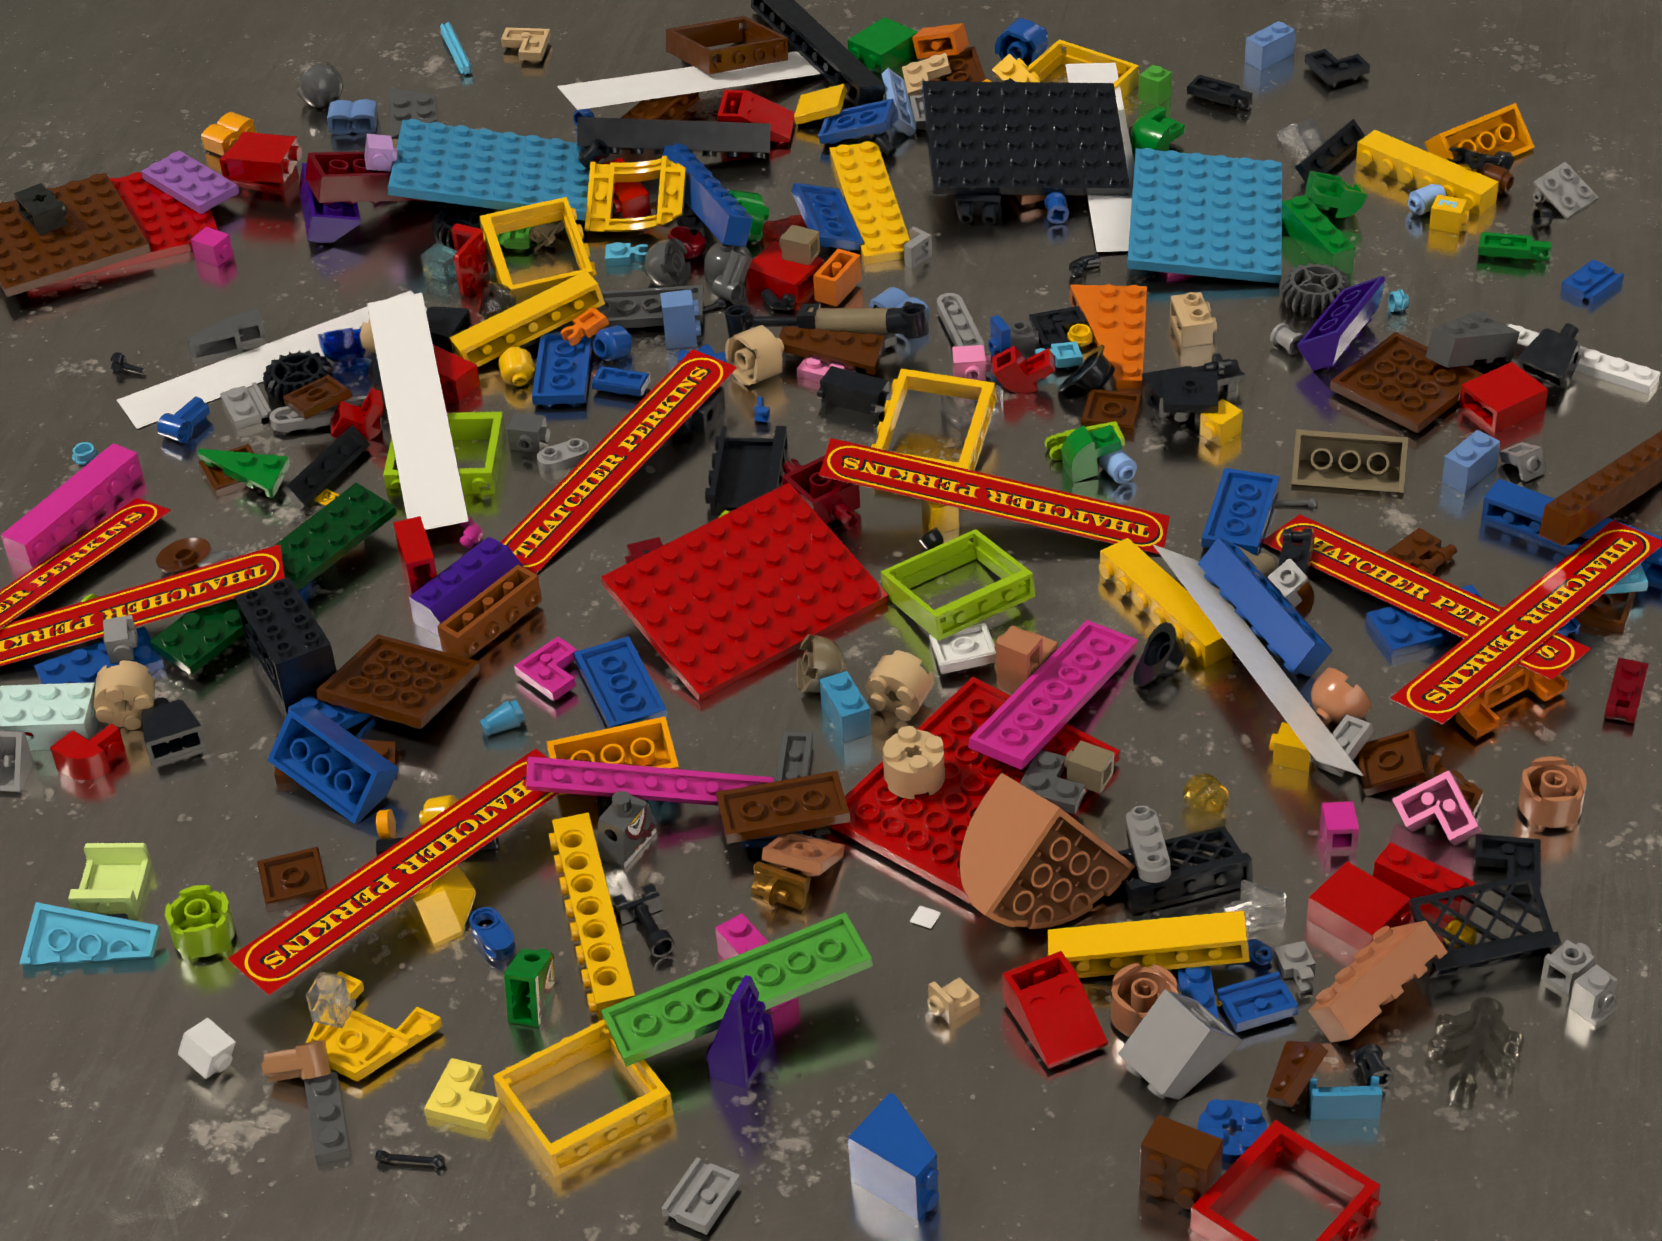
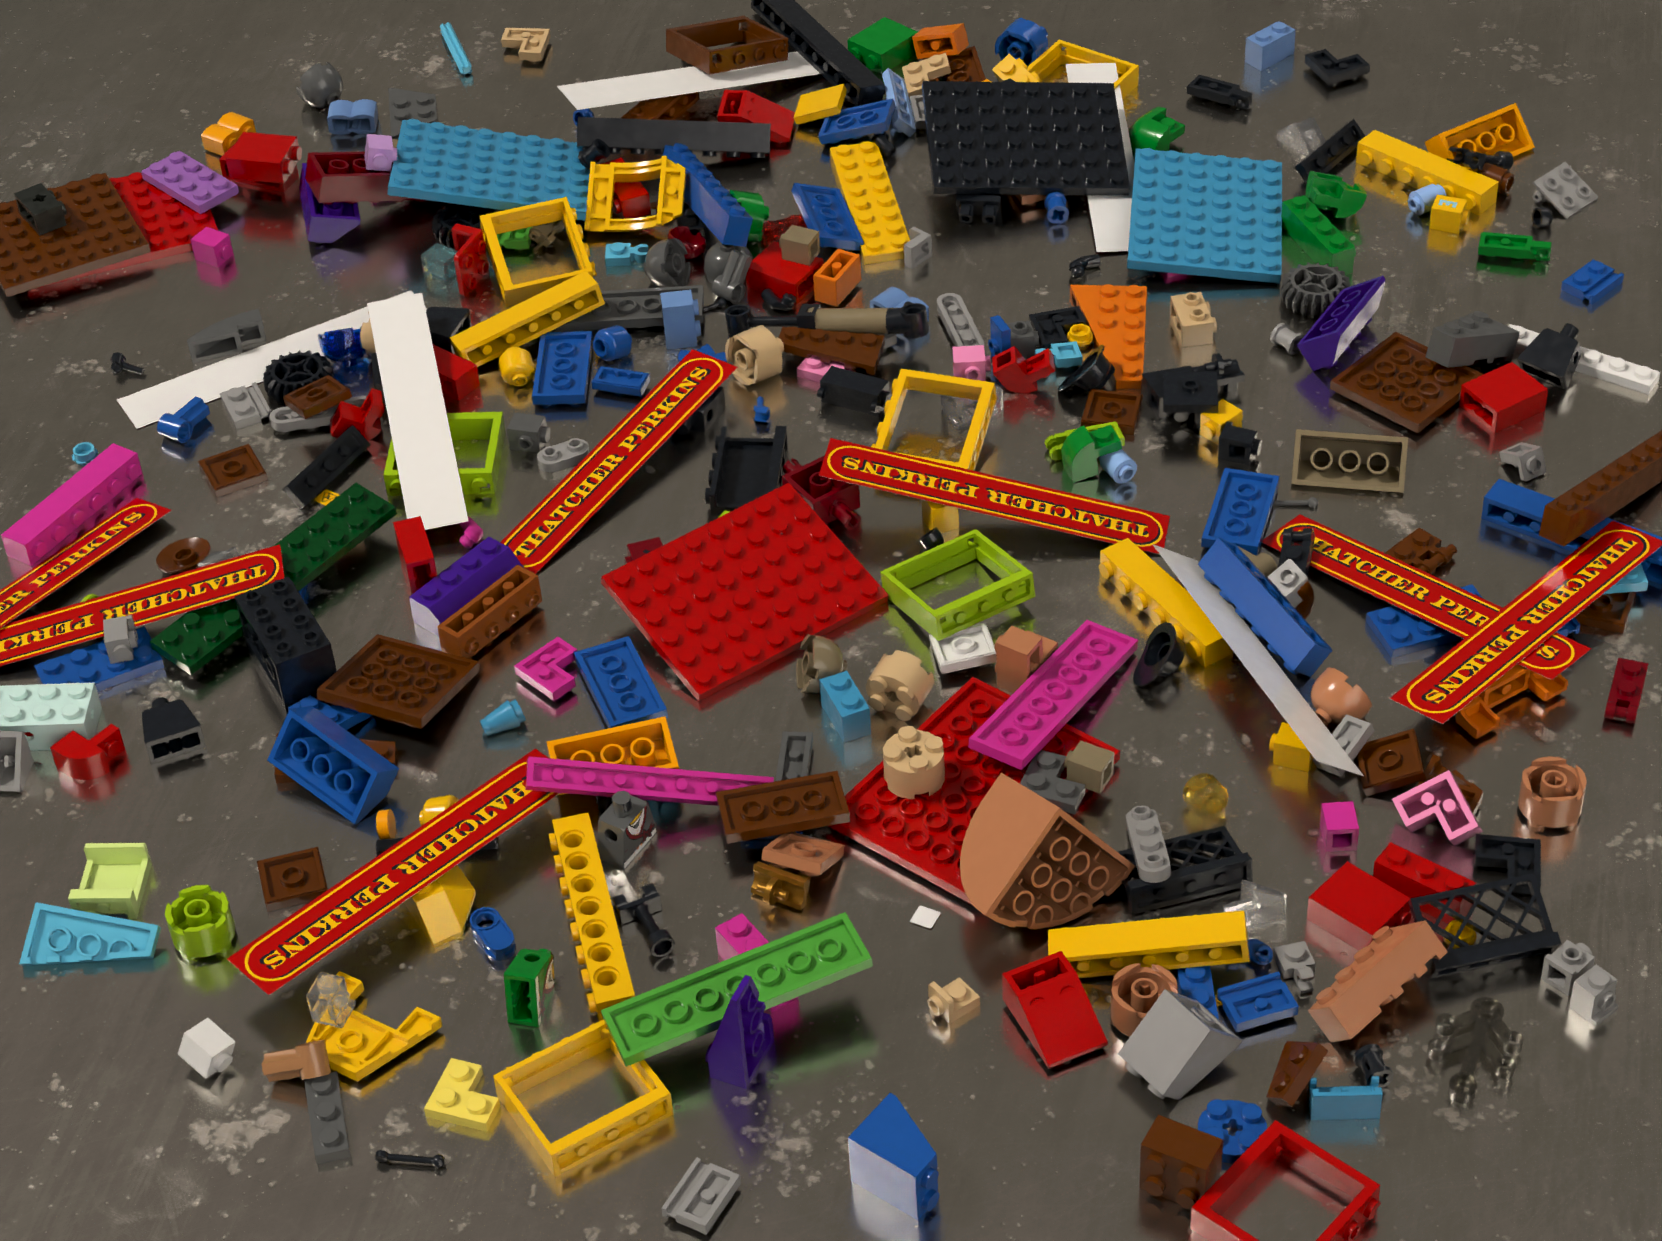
tan brick [93,660,156,730] -> none
green wing [197,448,290,498] -> none
clear smoke cylinder [478,281,517,323] -> none
orange plate [560,307,609,346] -> none
bright green brick [1138,65,1172,106] -> none
medium azure plate [1388,289,1409,315] -> none
medium blue brick [1442,430,1500,494] -> none
none -> black brick [1218,421,1262,466]

